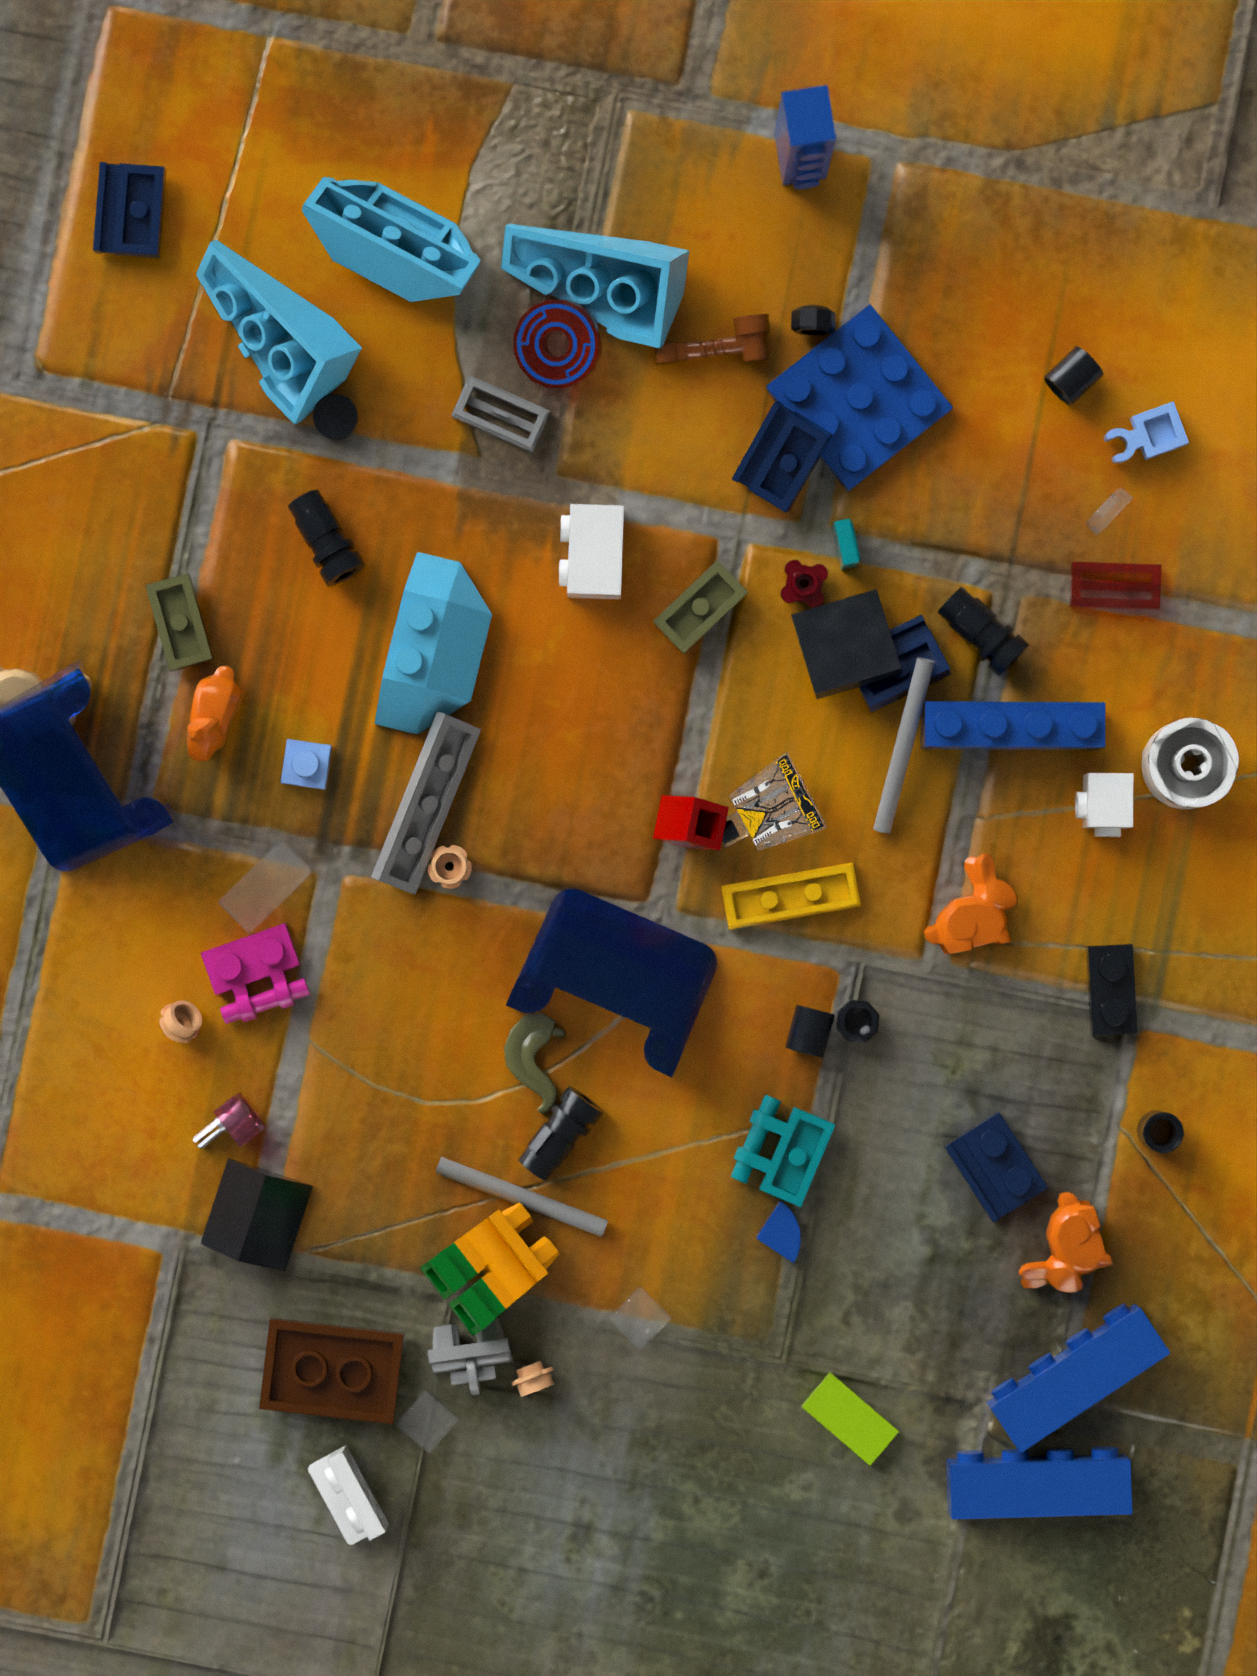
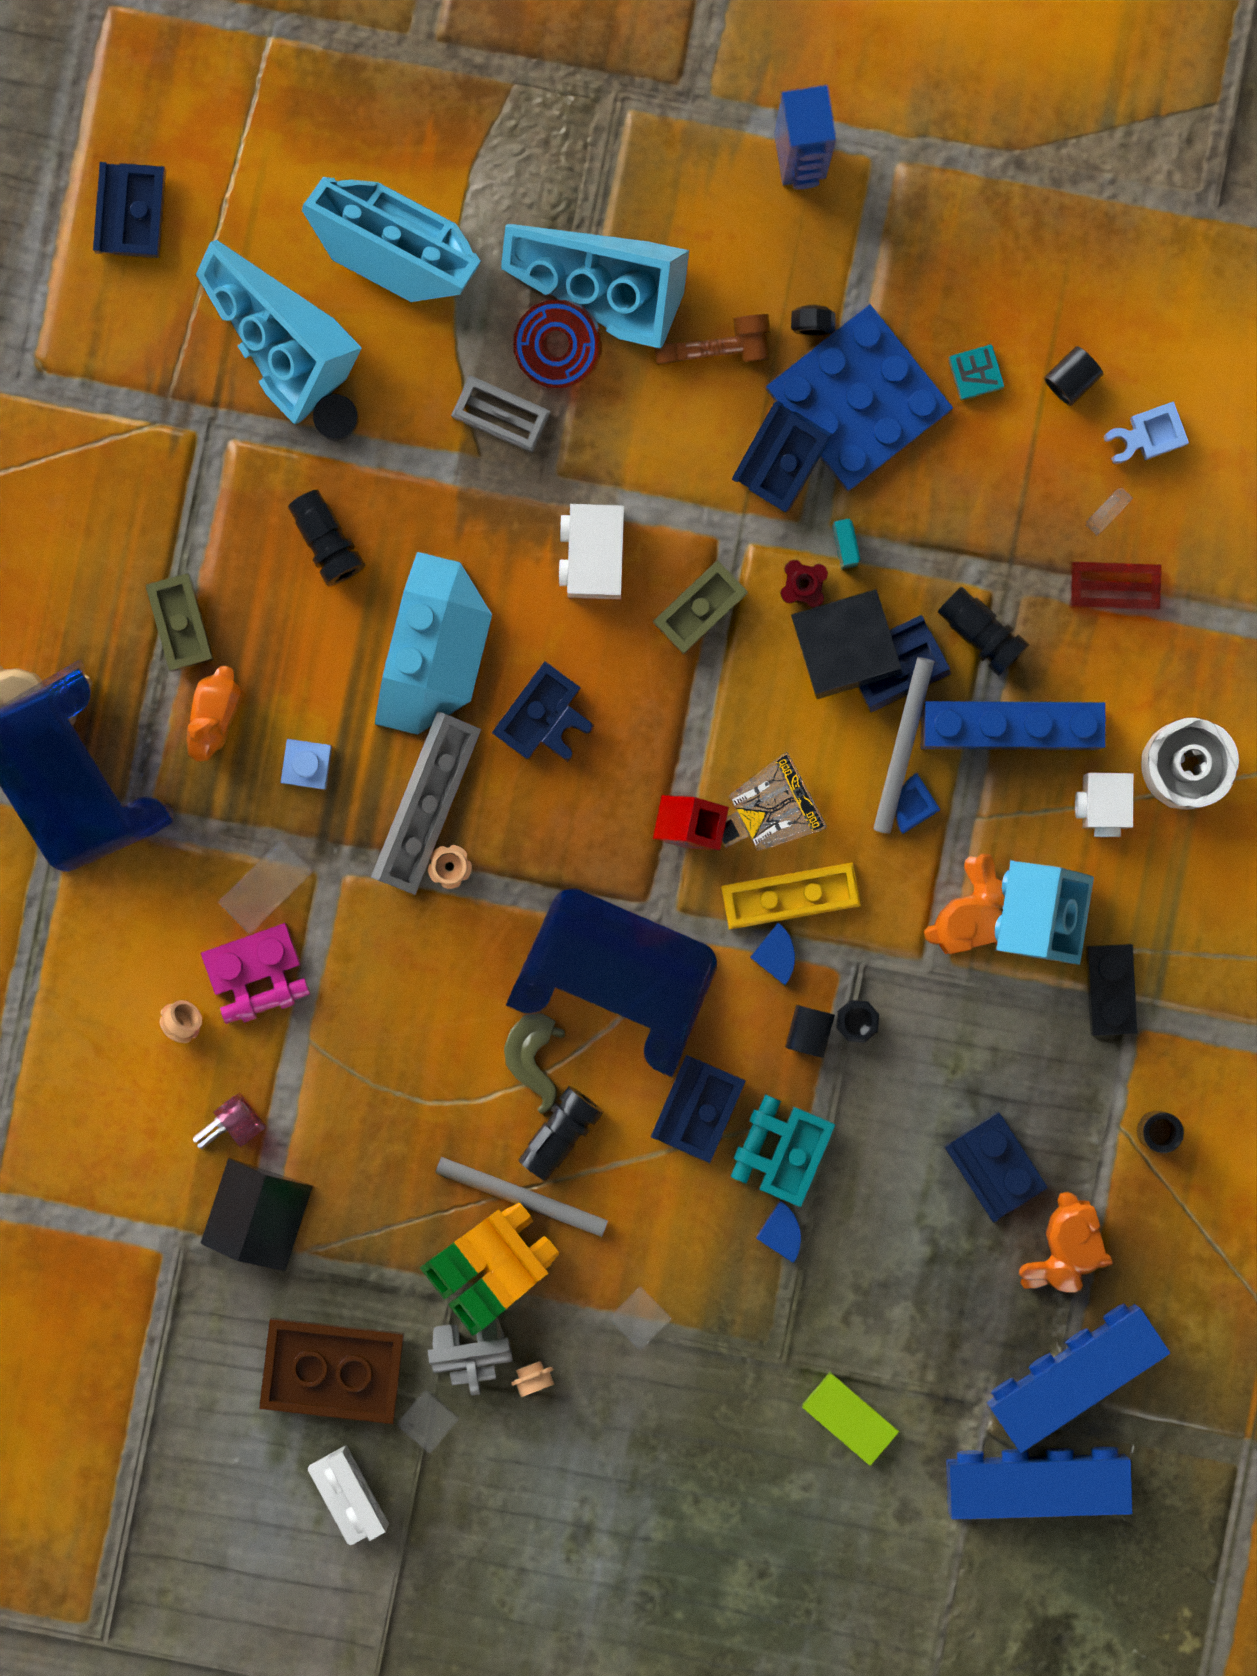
none -> dark blue plate [492,661,594,762]
none -> dark blue plate [650,1055,746,1163]
none -> blue tile [750,923,795,985]
none -> blue tile [895,773,940,834]
none -> teal tile [948,344,1005,401]
none -> medium azure brick [995,861,1094,965]

